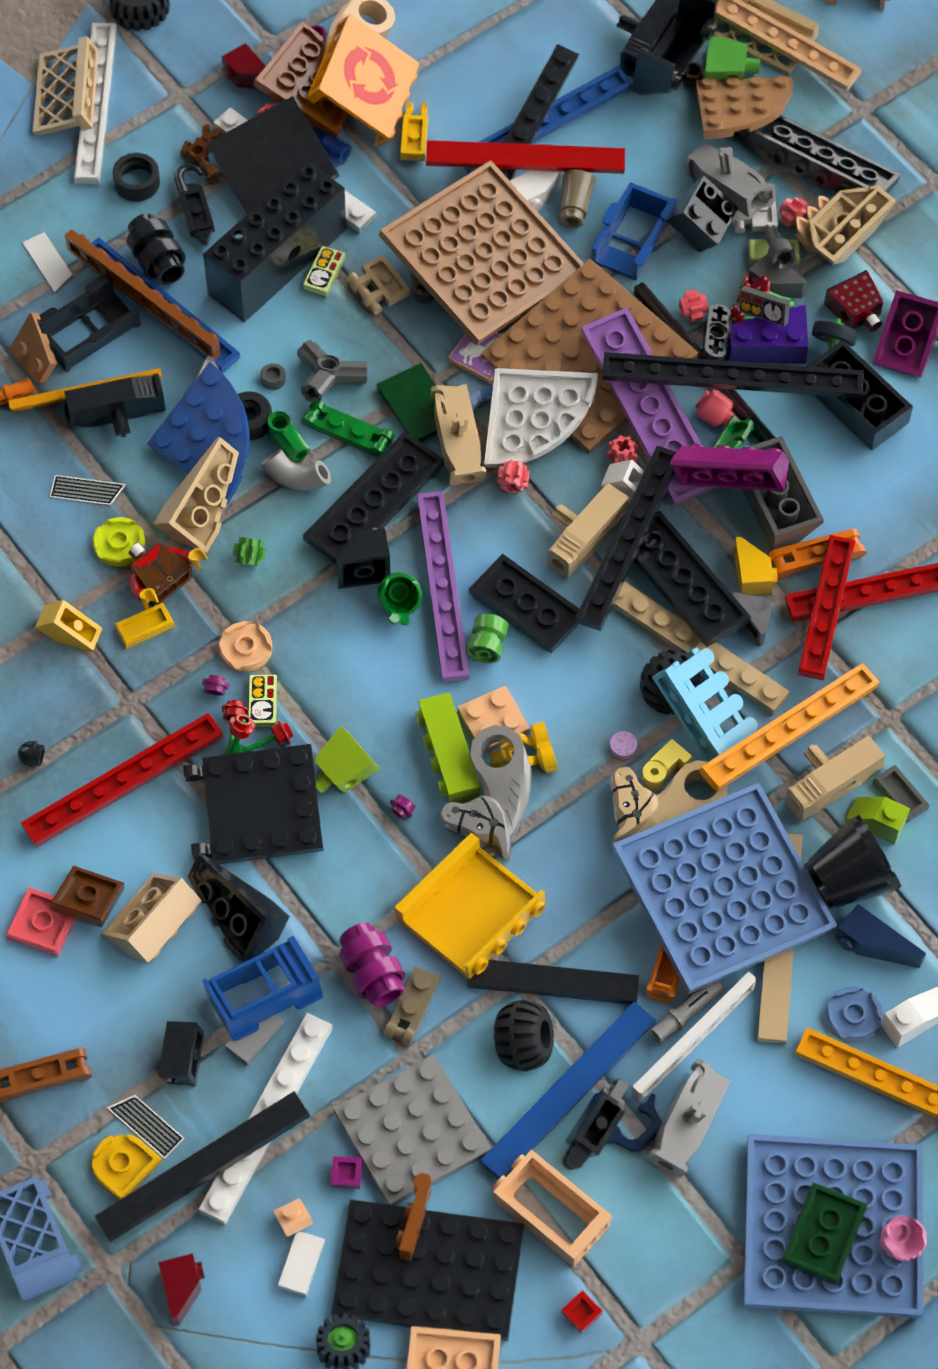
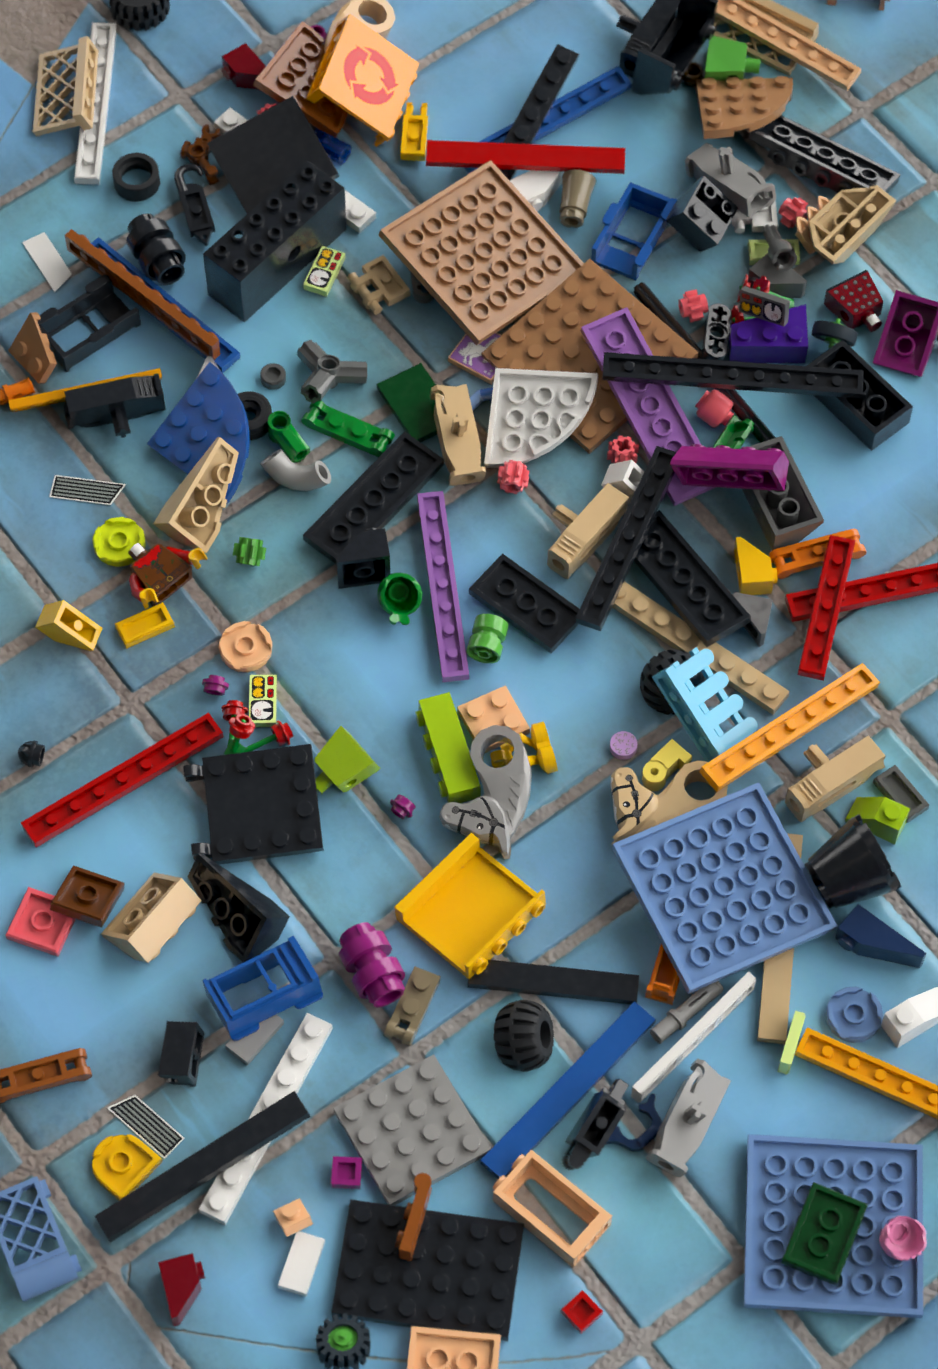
none -> yellowish green tile [778,1010,806,1075]

